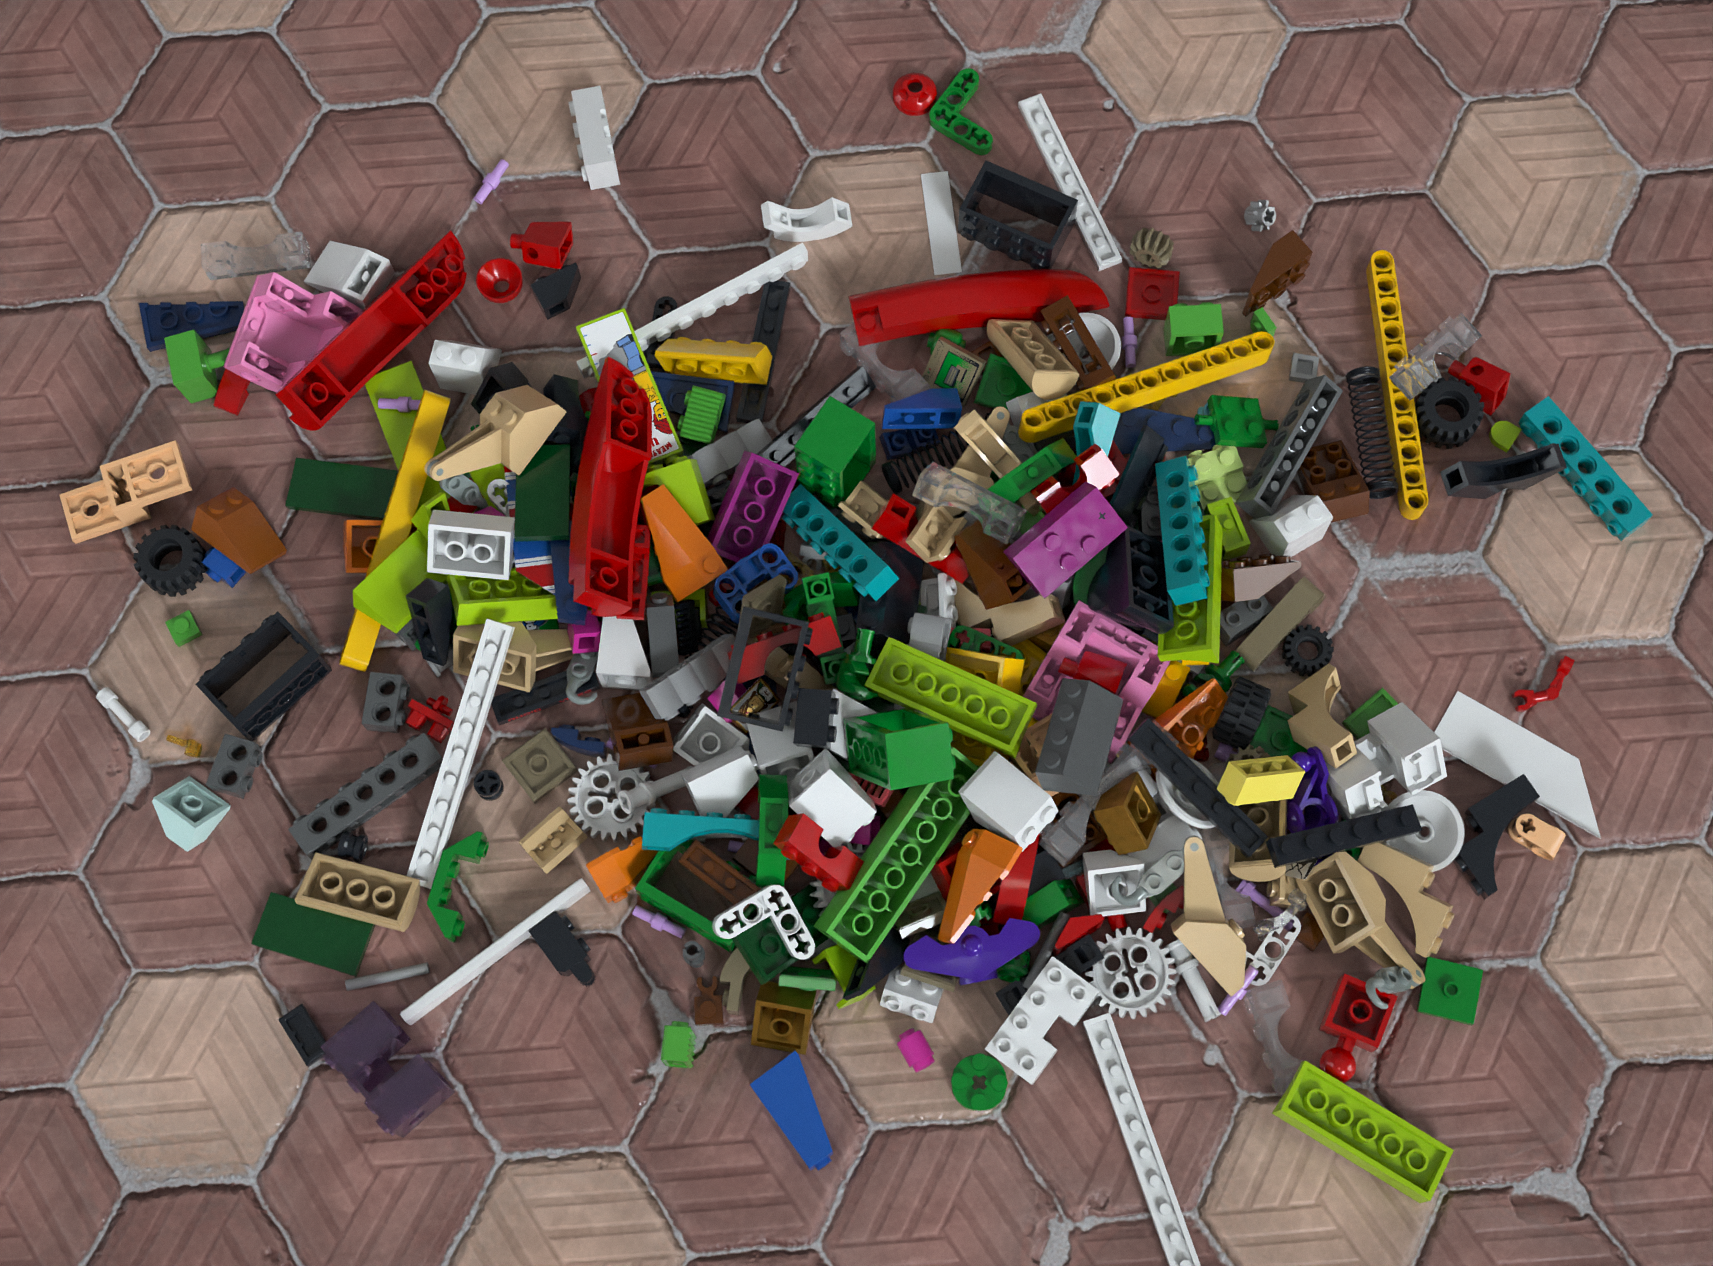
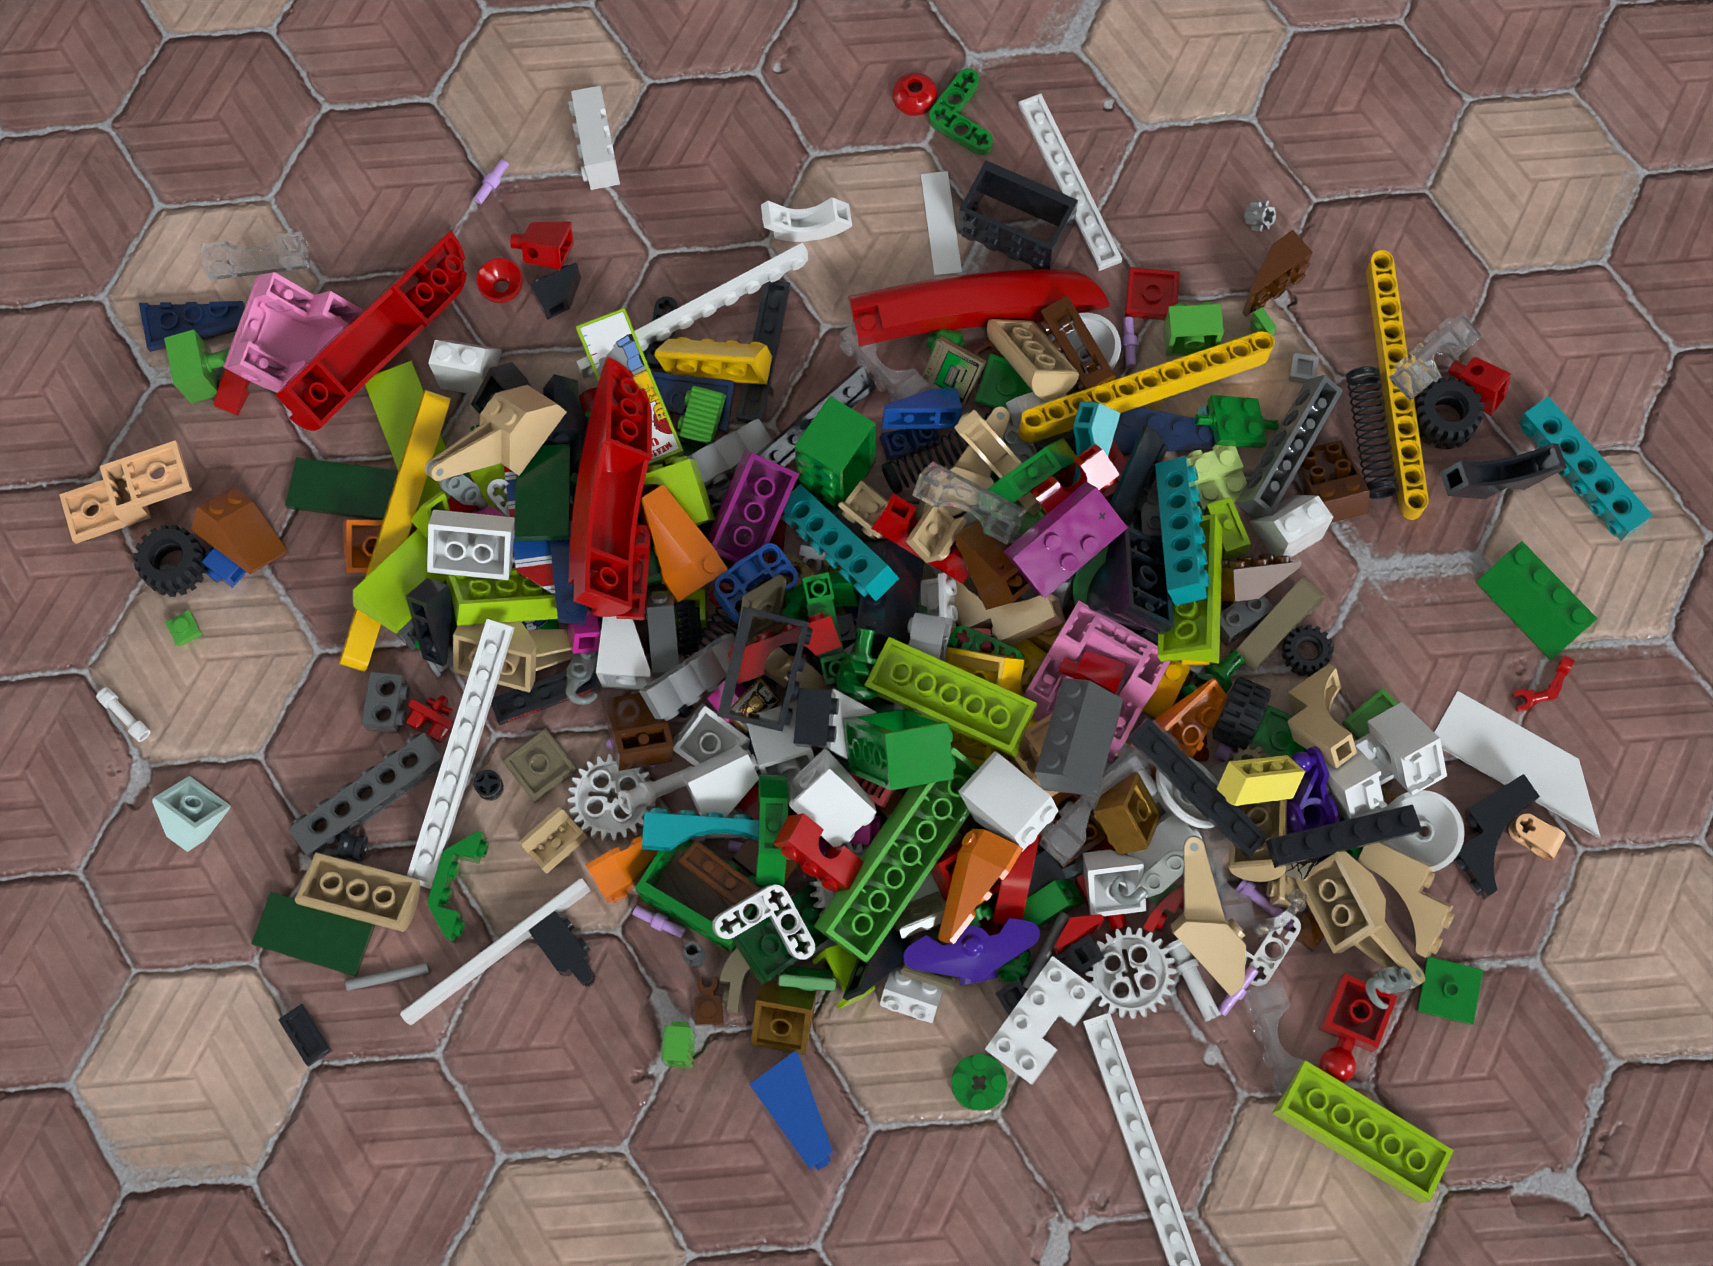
clear yellow hand [166,735,202,758] -> none
black hose [195,611,332,741] -> none
dark grey brick [206,734,263,799] -> none
white slope [304,241,395,309] -> none
clear purple piece [321,1001,456,1138] -> none
lavender bar [378,396,420,413] -> none
dark blue slope [551,725,607,759] -> none
dark pink brick [897,1028,935,1073] -> none
dark tan gear [1129,228,1174,268] -> none
lime tile [1489,421,1522,453] -> none
none -> green slope [1476,541,1598,661]

